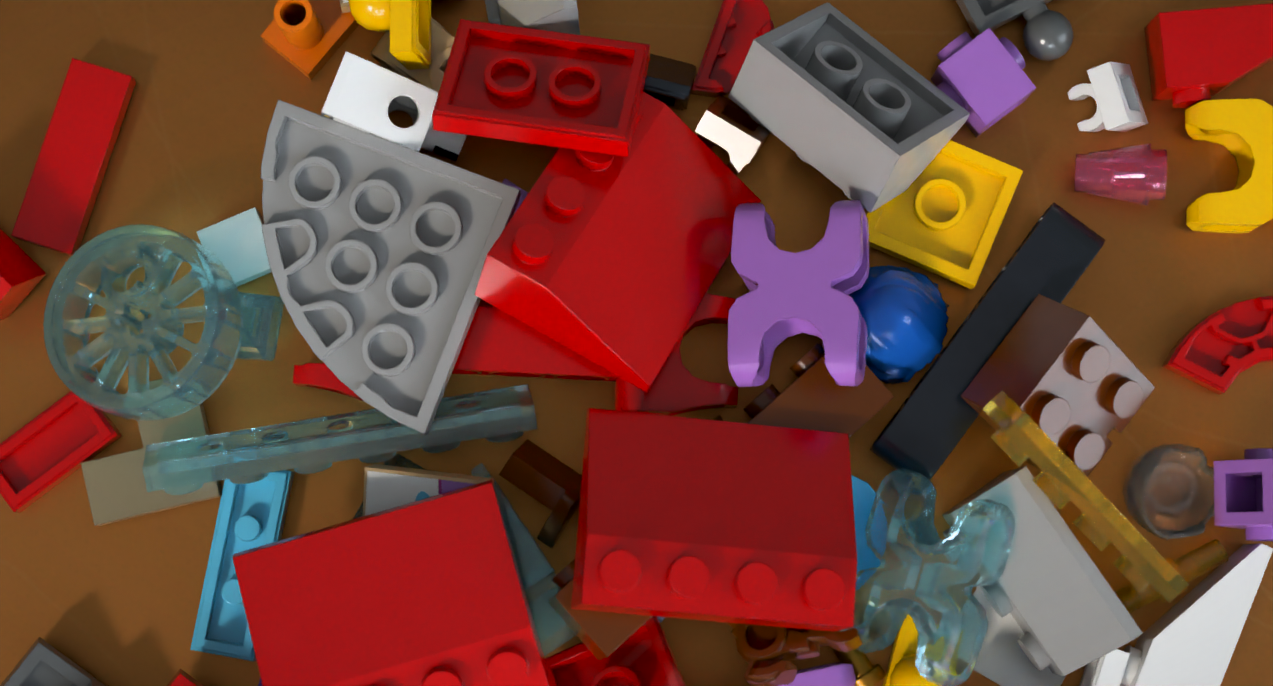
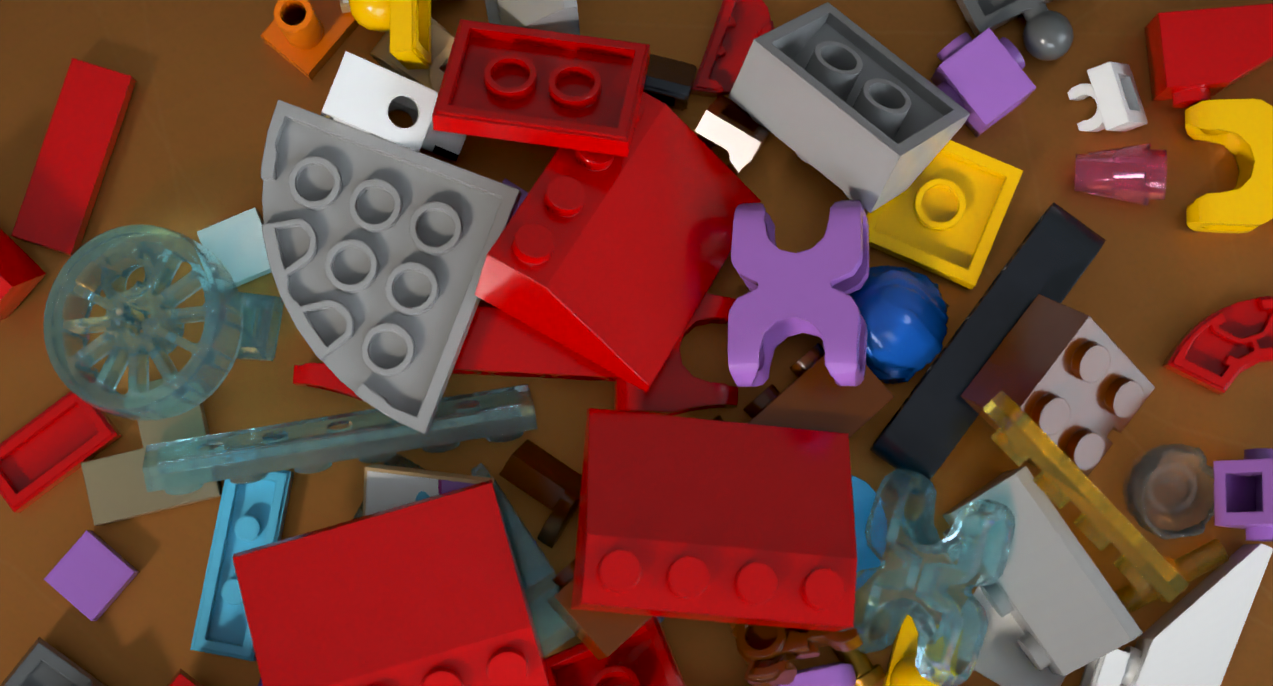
none -> medium lavender tile [44,530,139,621]

